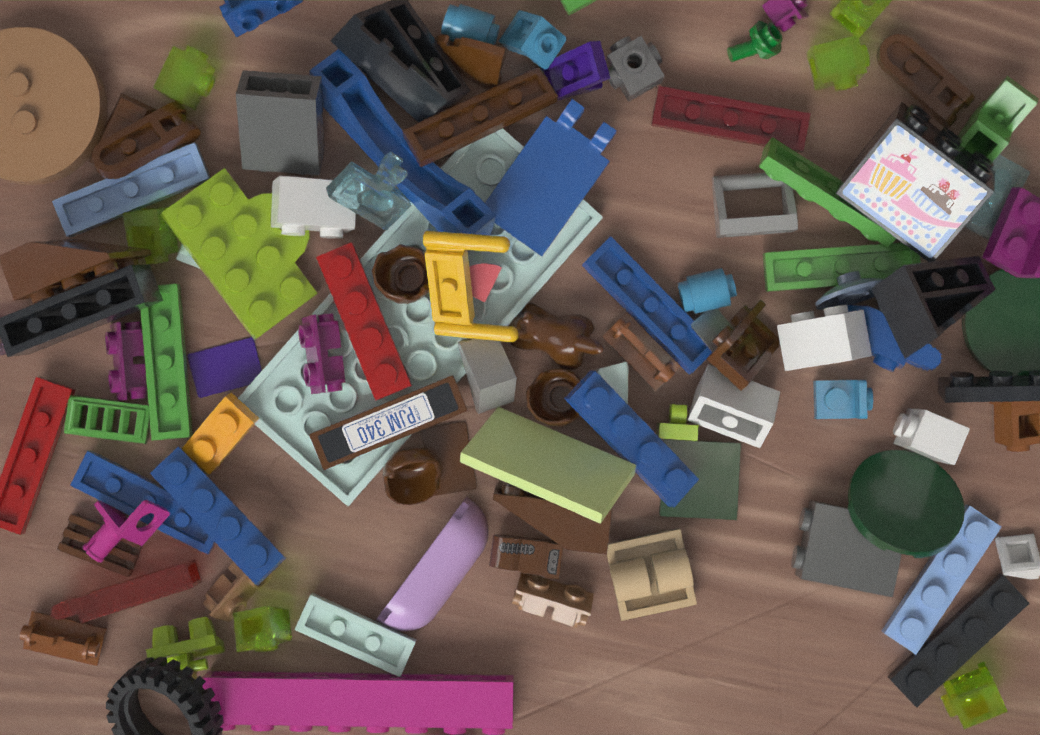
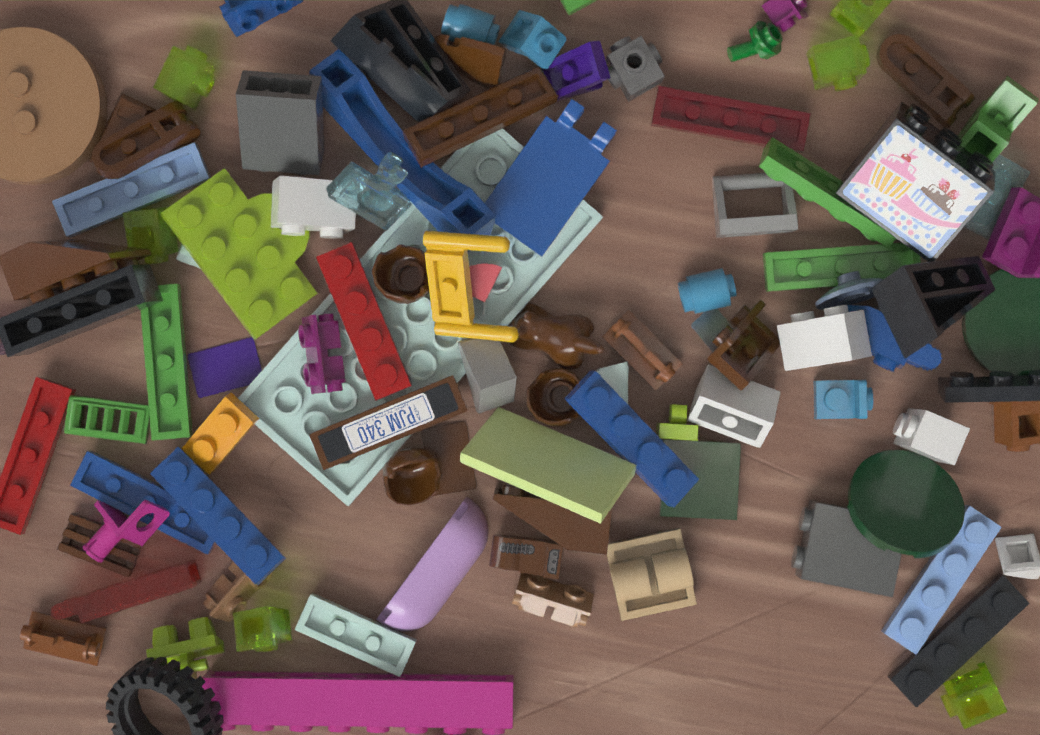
magenta hinge [105,322,147,401] -> none
blue plate [582,236,712,375] -> none

